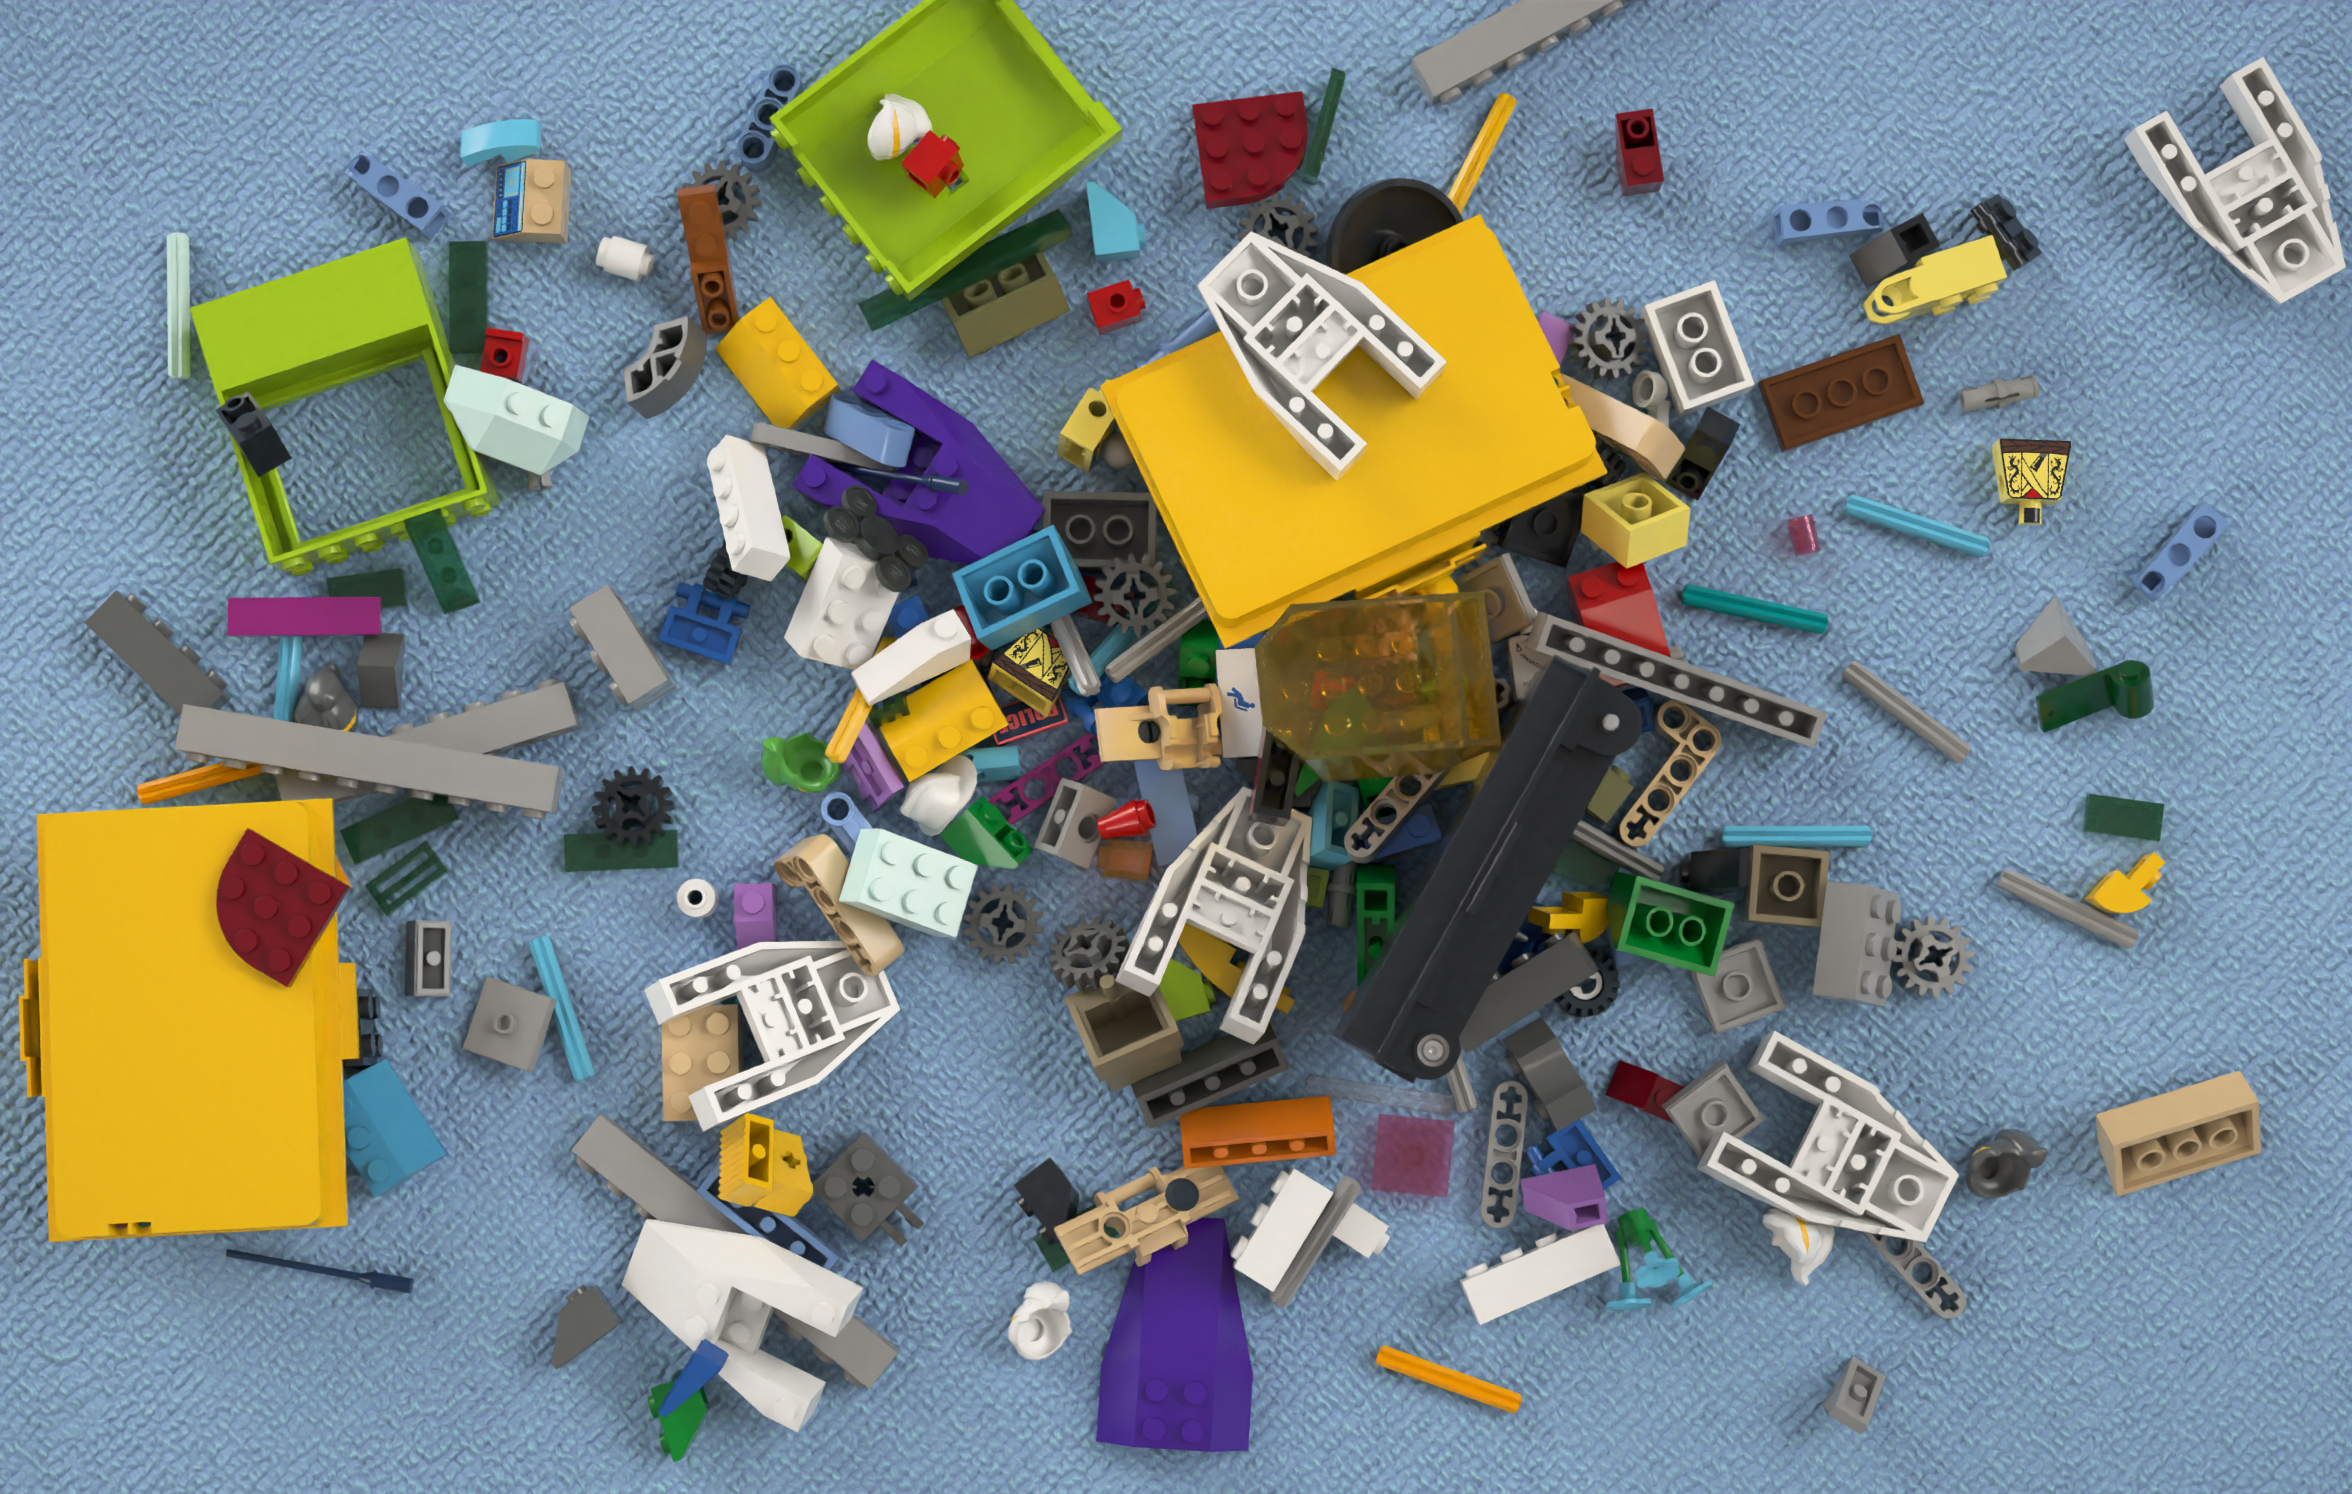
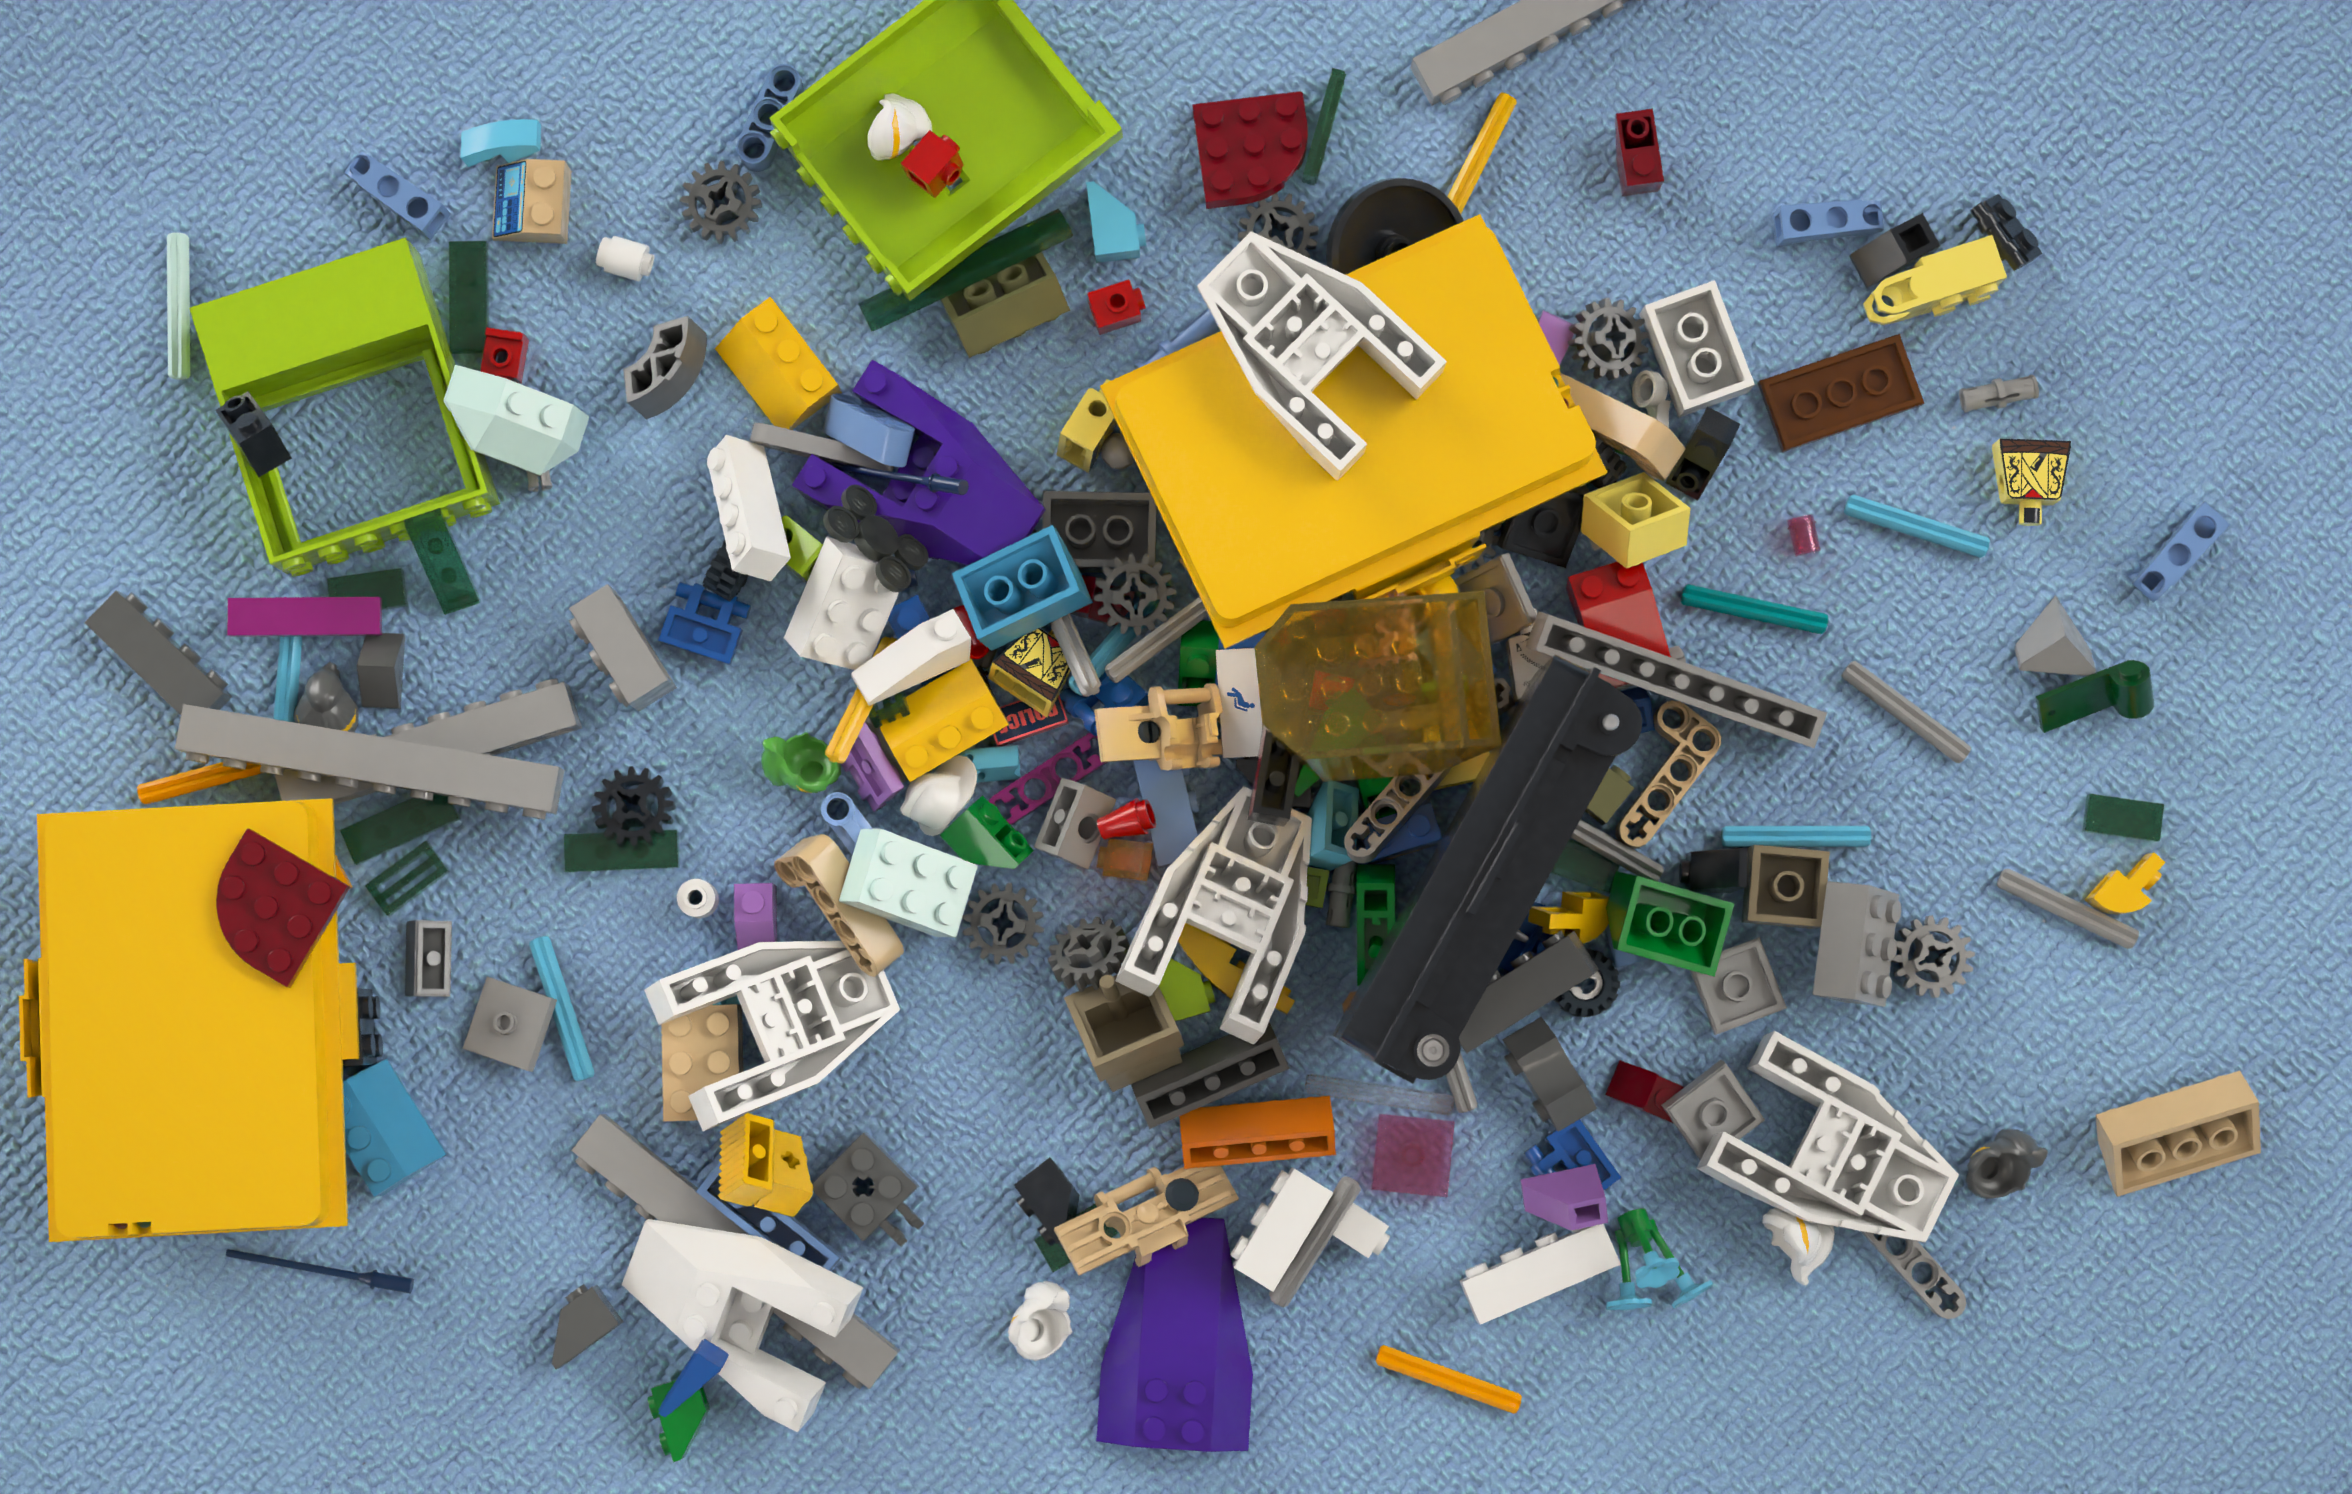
dark orange slope [677,184,739,334] -> none
light grey beam [1480,1081,1528,1228] -> none
light grey slope [1824,1356,1886,1435] -> none
white wedge [2124,57,2346,305] -> none

